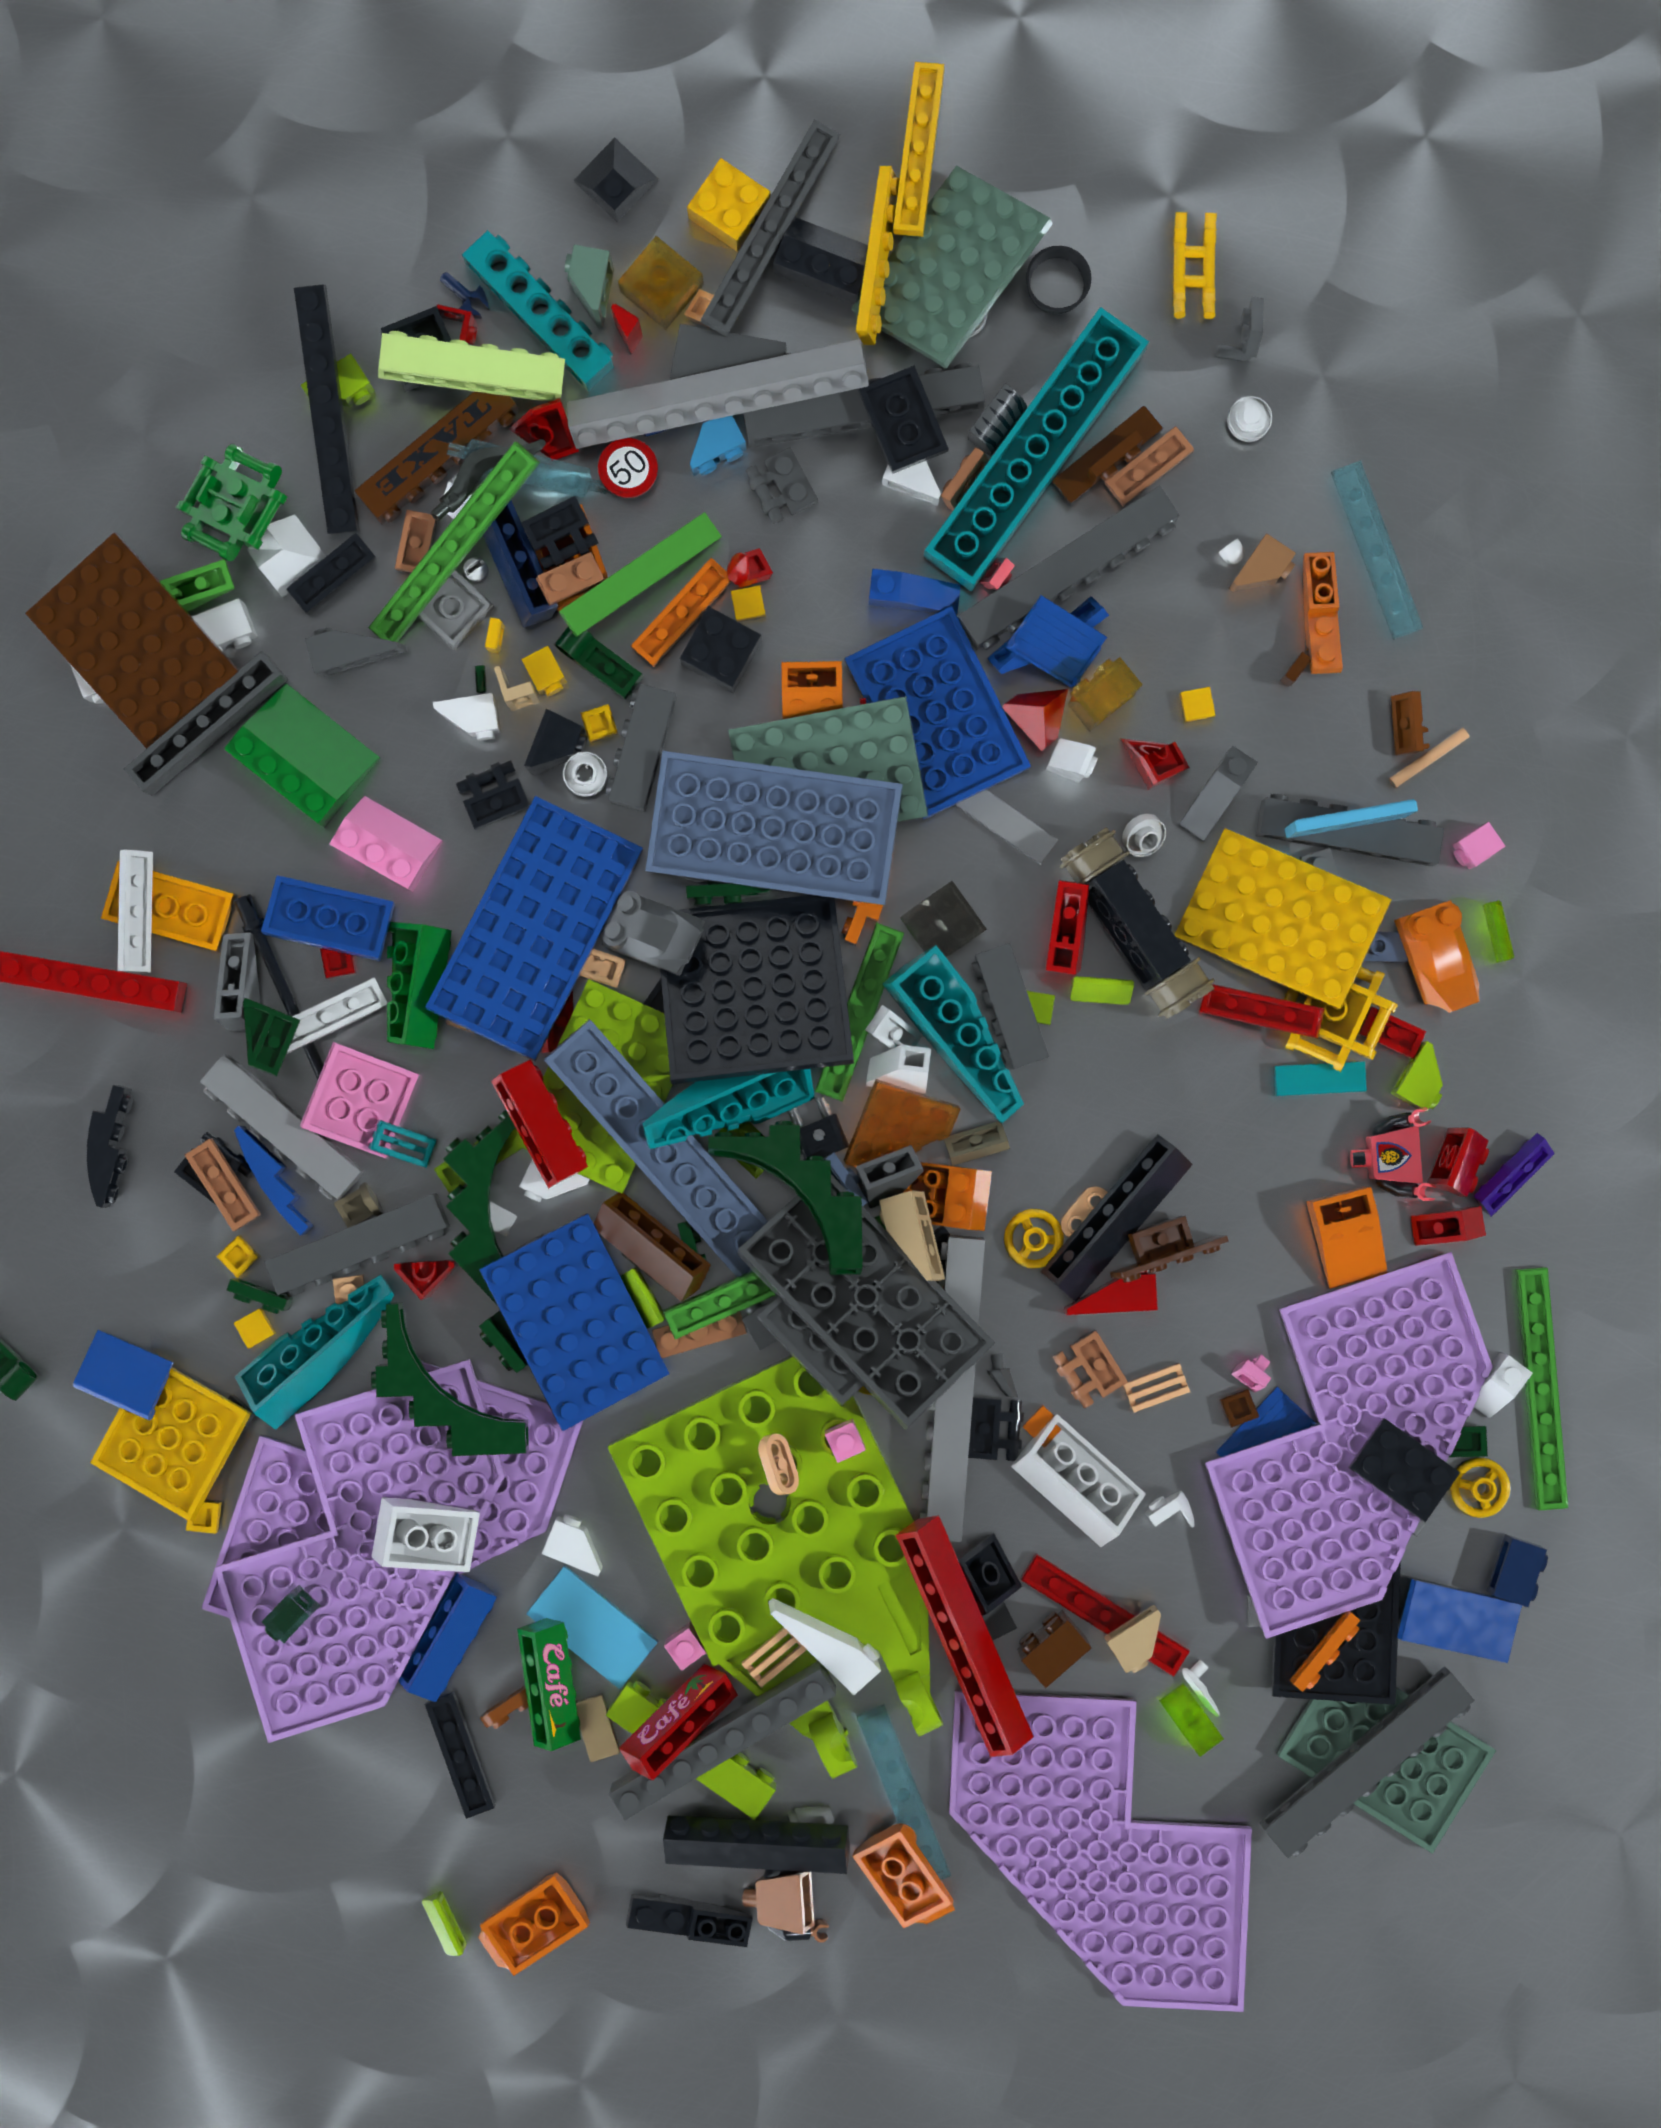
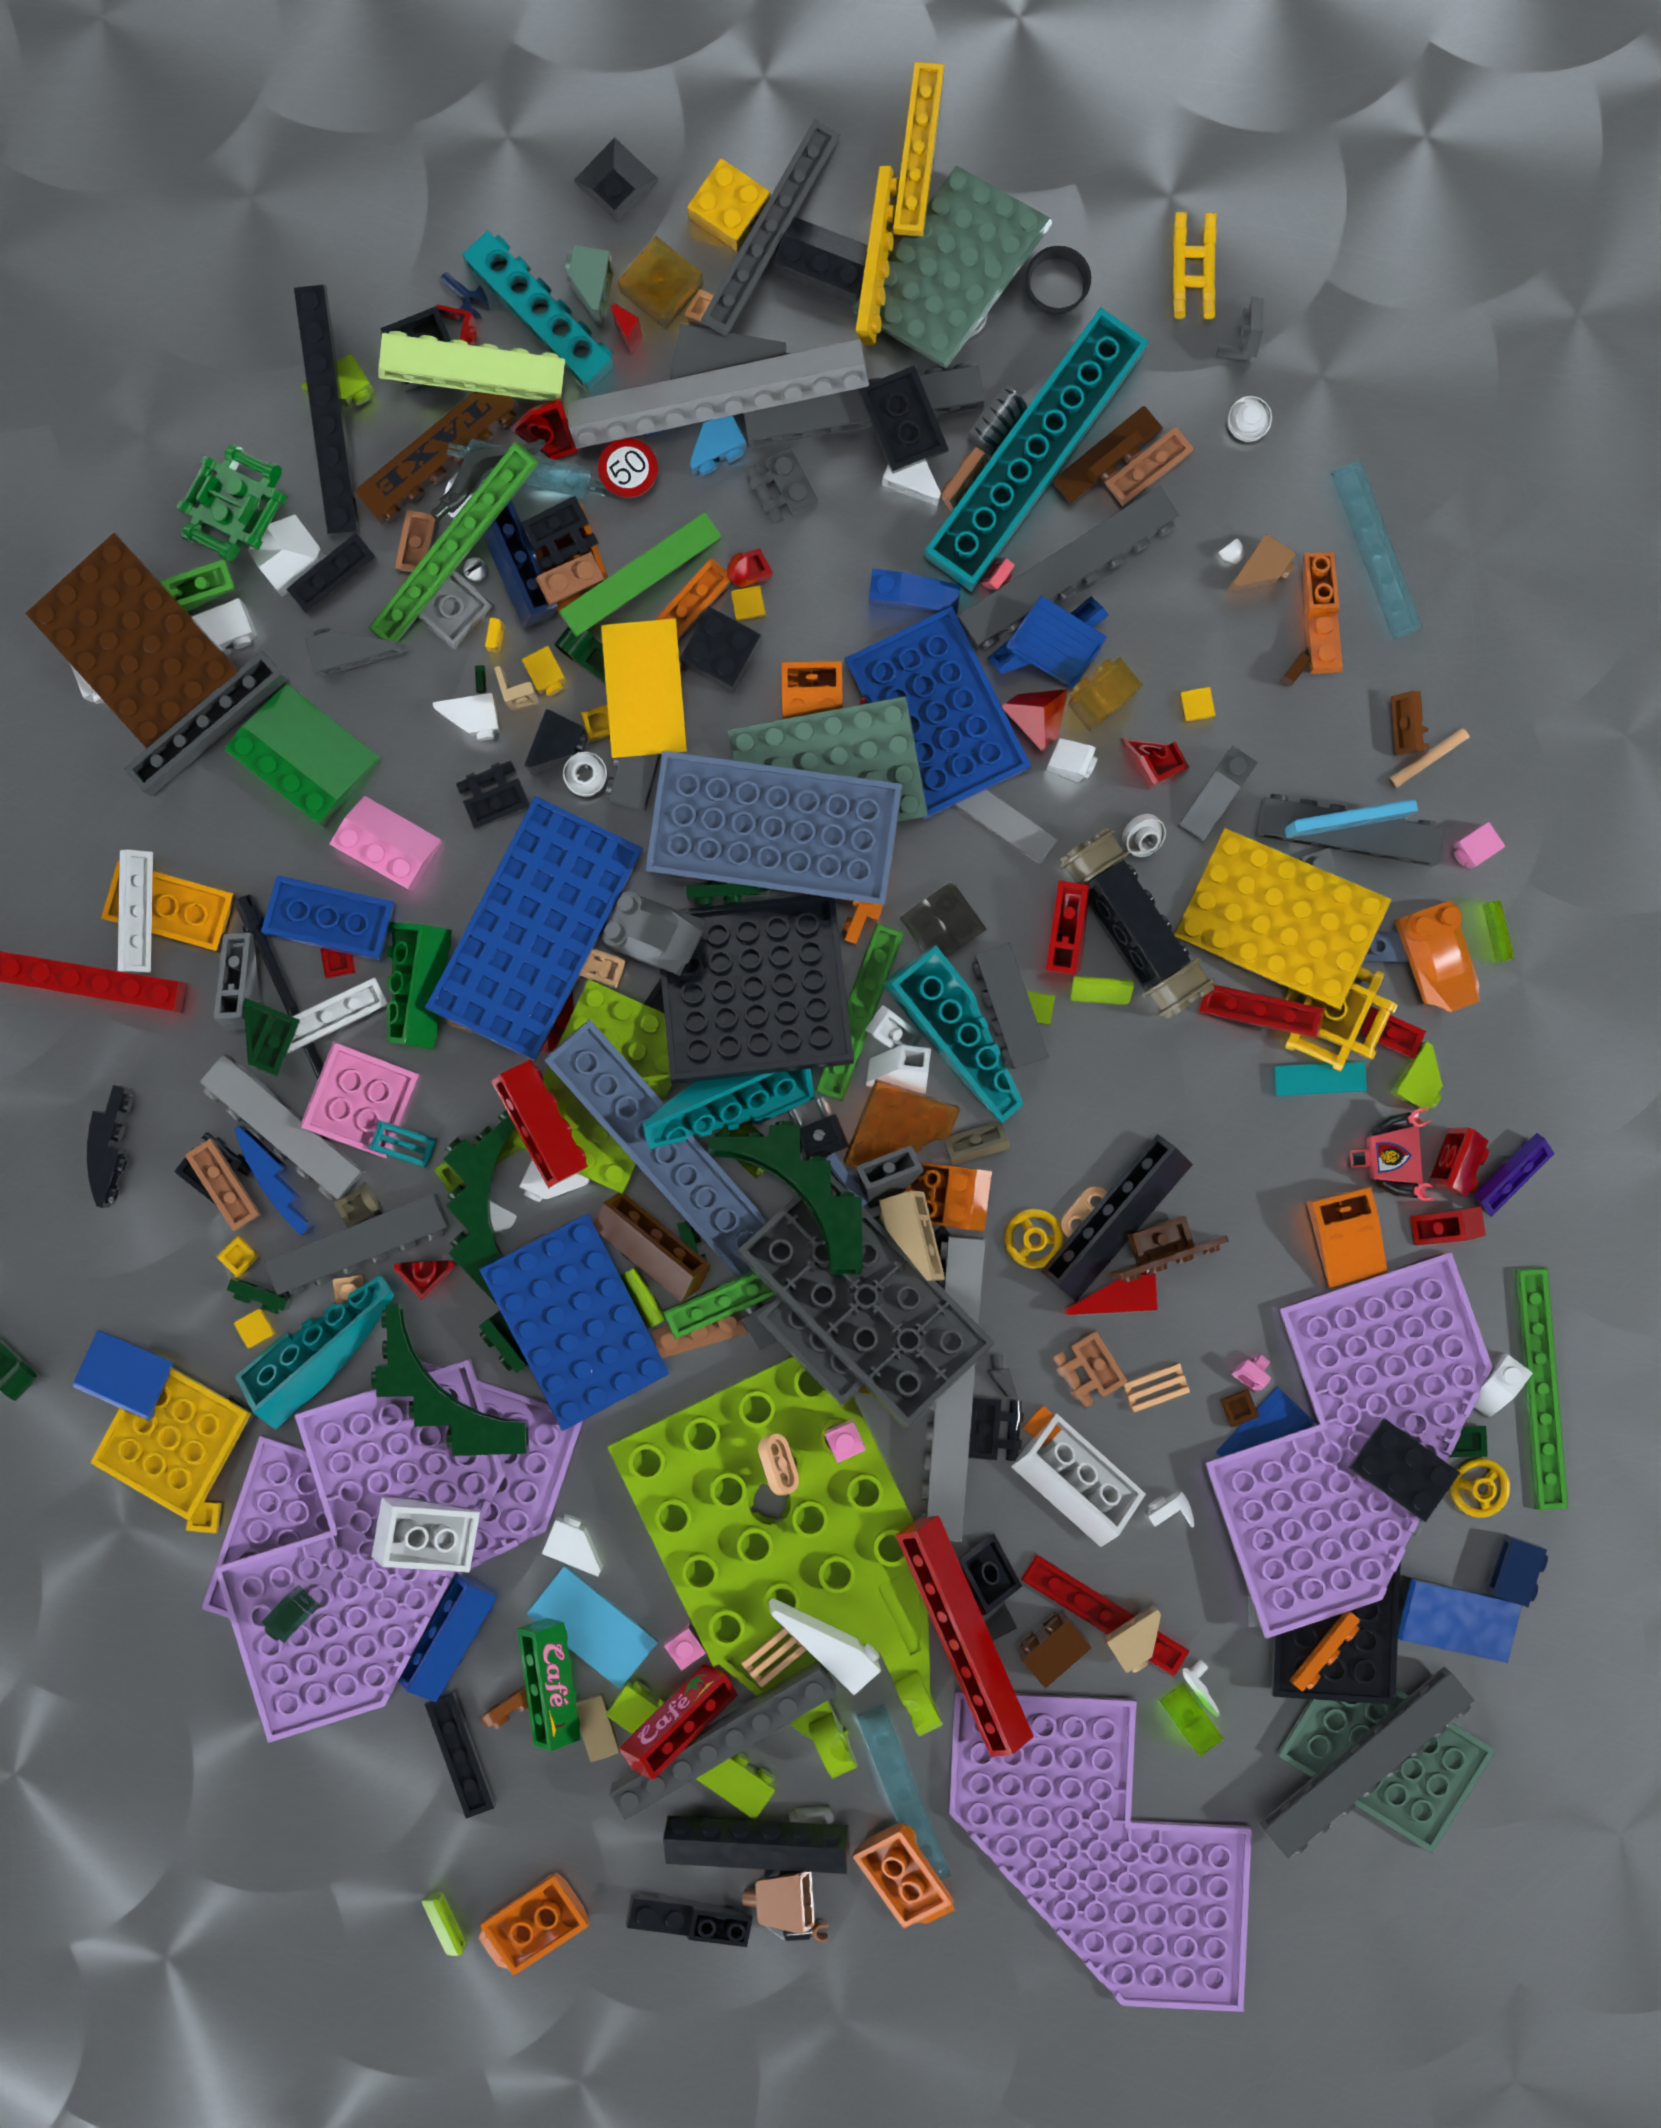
none -> yellow sticker [601,618,687,758]

